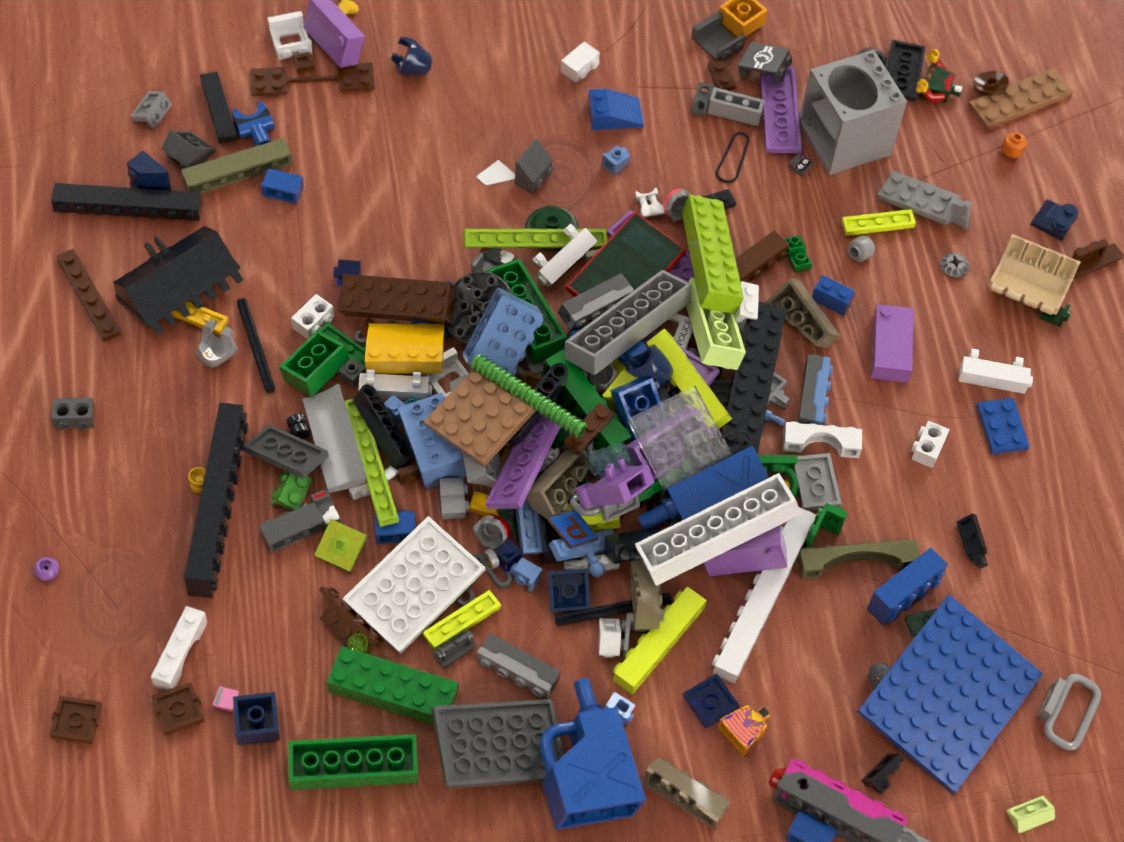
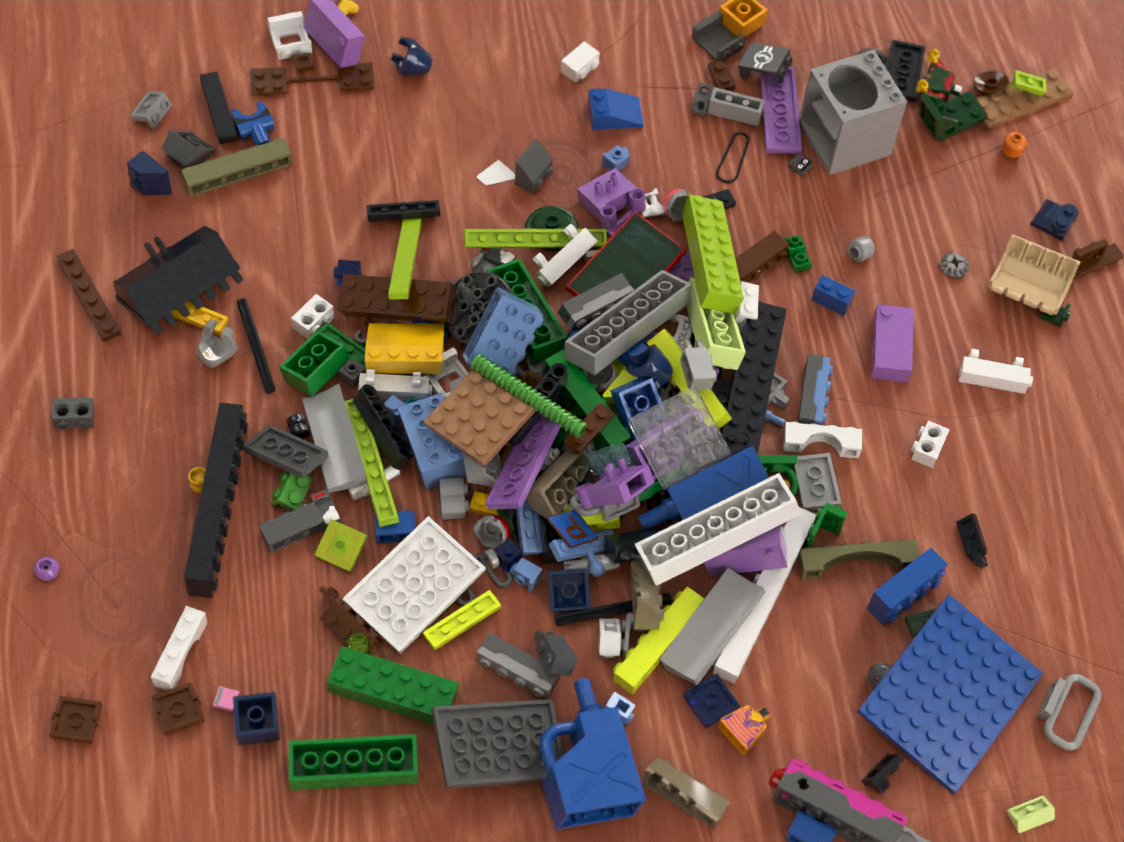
black brick [51,183,203,221] -> none
blue brick [261,168,304,204] -> none
reddish brown plate [398,463,419,485] -> none
dark grey hinge [432,631,477,668] -> none
dark tan wedge [765,278,840,348] -> none
neon yellow plate [841,209,916,236] -> none
light grey hinge [877,171,972,230] -> none
blue plate [976,397,1030,454] -> none
none -> black plate [366,200,440,222]
none -> lime tile [388,218,422,300]
none -> dark grey hinge [534,630,578,676]
none -> medium lavender piece [577,168,646,229]
none -> light grey arch [660,568,765,685]
none -> light grey hinge [680,340,717,391]
none -> dark green bracket [919,91,988,141]
none -> lime plate [1010,70,1047,97]

